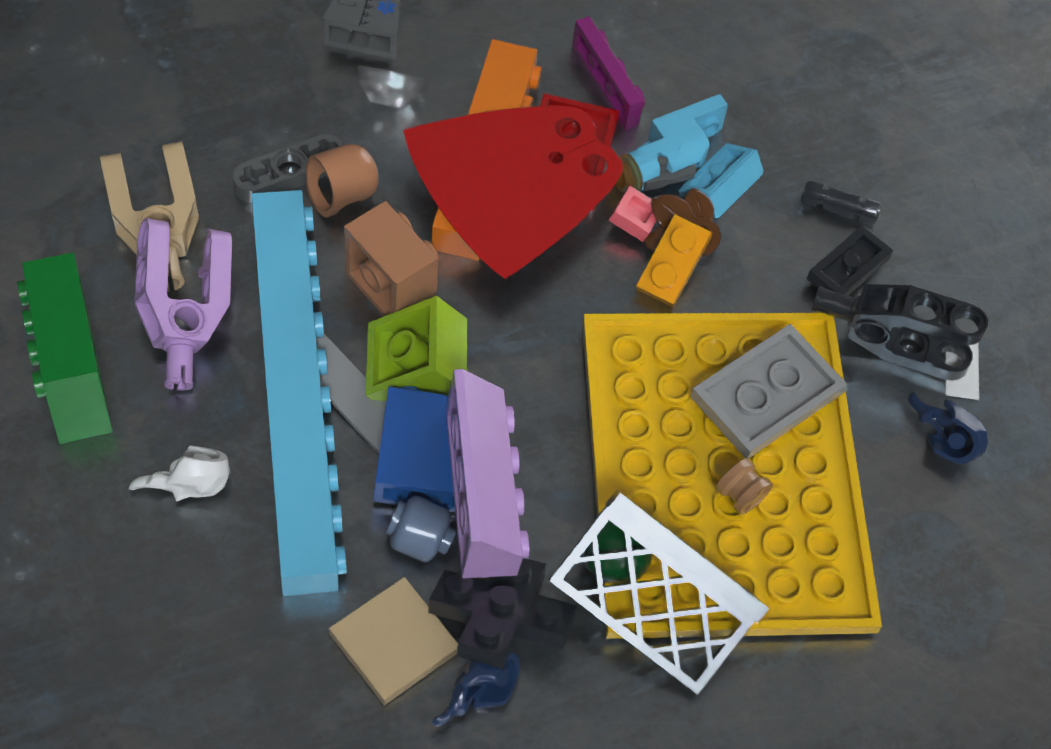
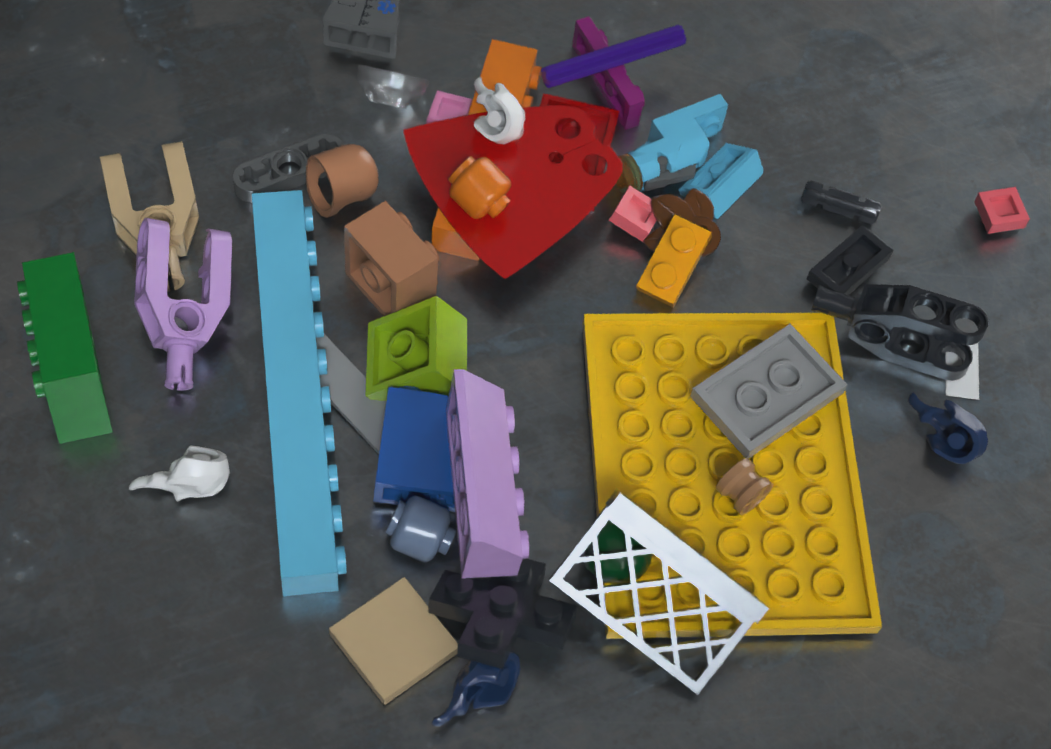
none -> bright pink tile [426,90,473,124]
none -> orange head [448,156,511,219]
none -> white piece [474,76,526,144]
none -> dark purple axle [541,25,687,88]
none -> coral plate [974,187,1030,234]

